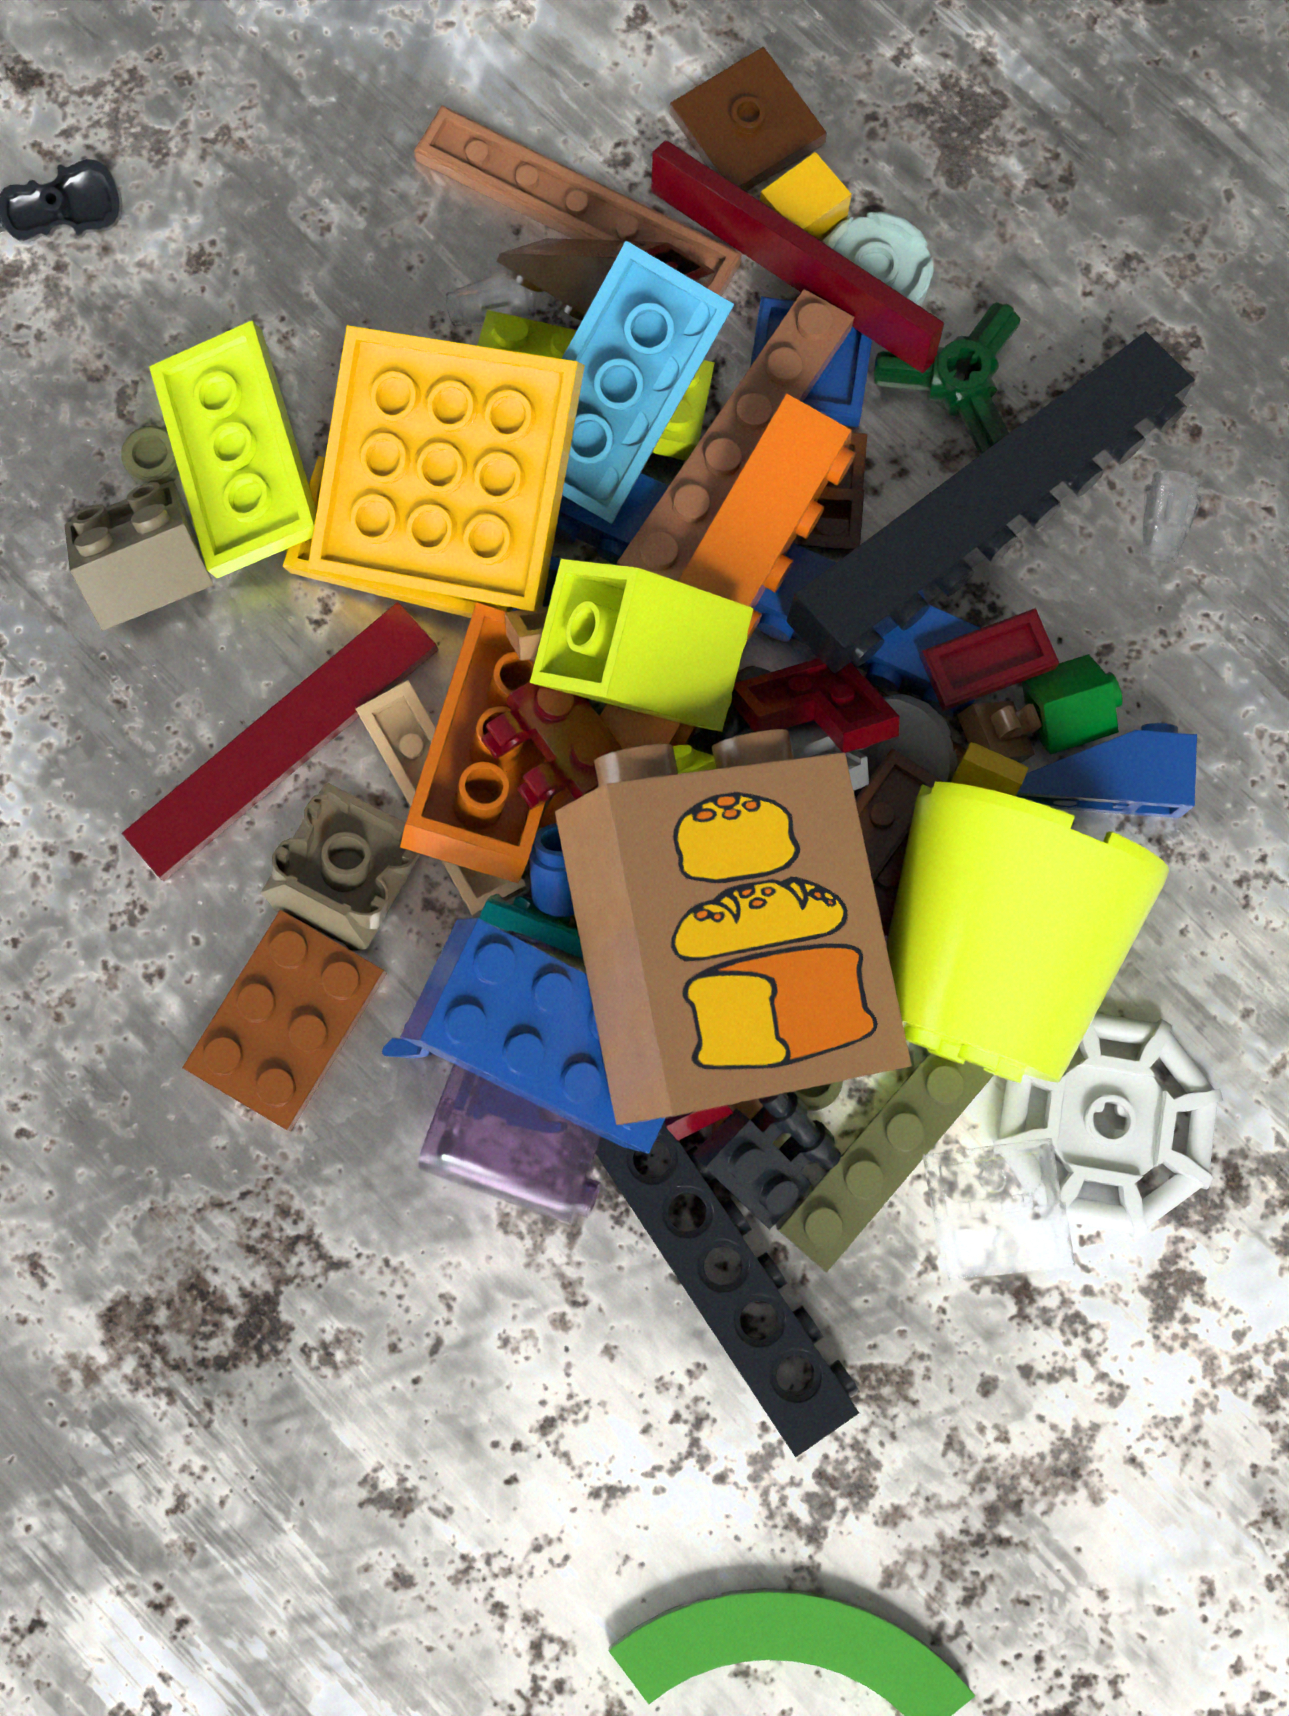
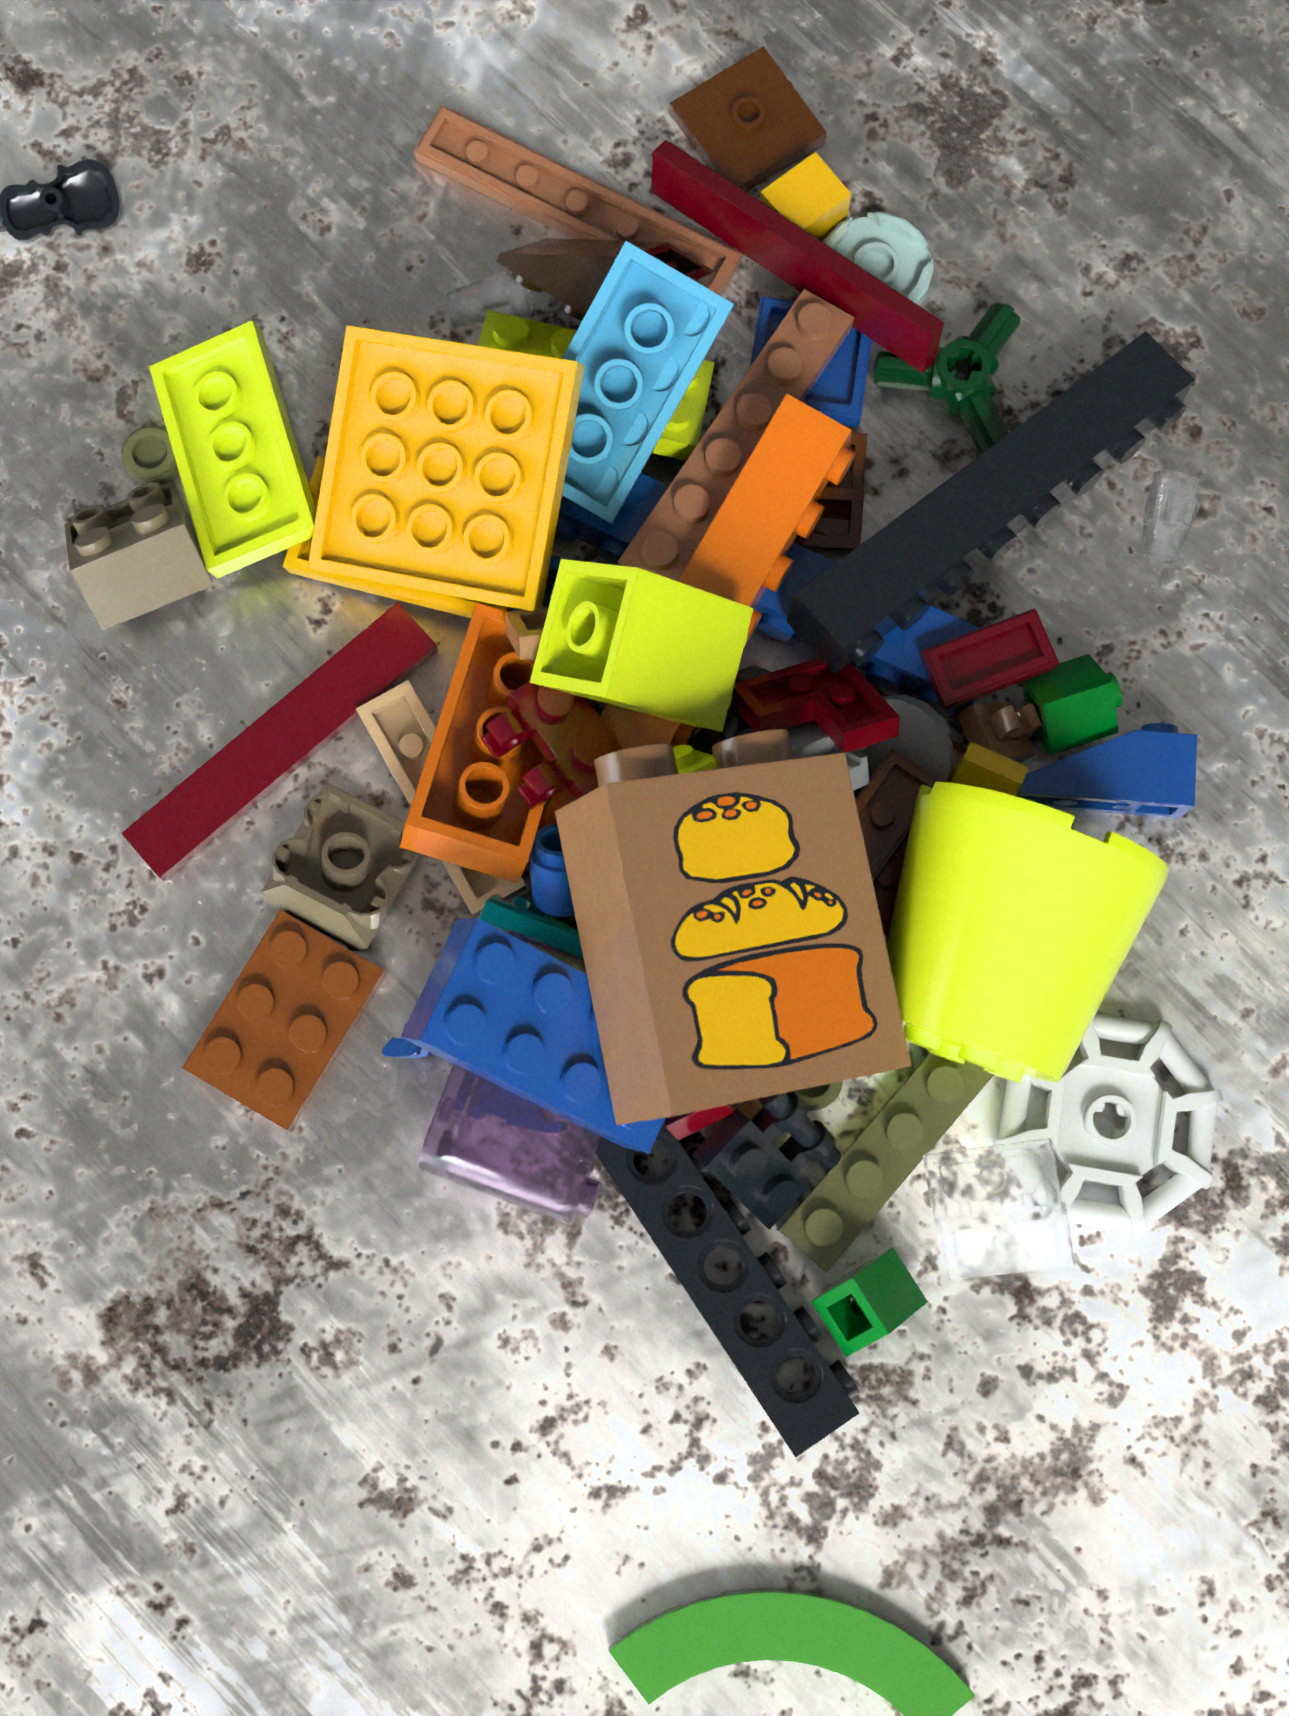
none -> green brick [811,1247,928,1357]

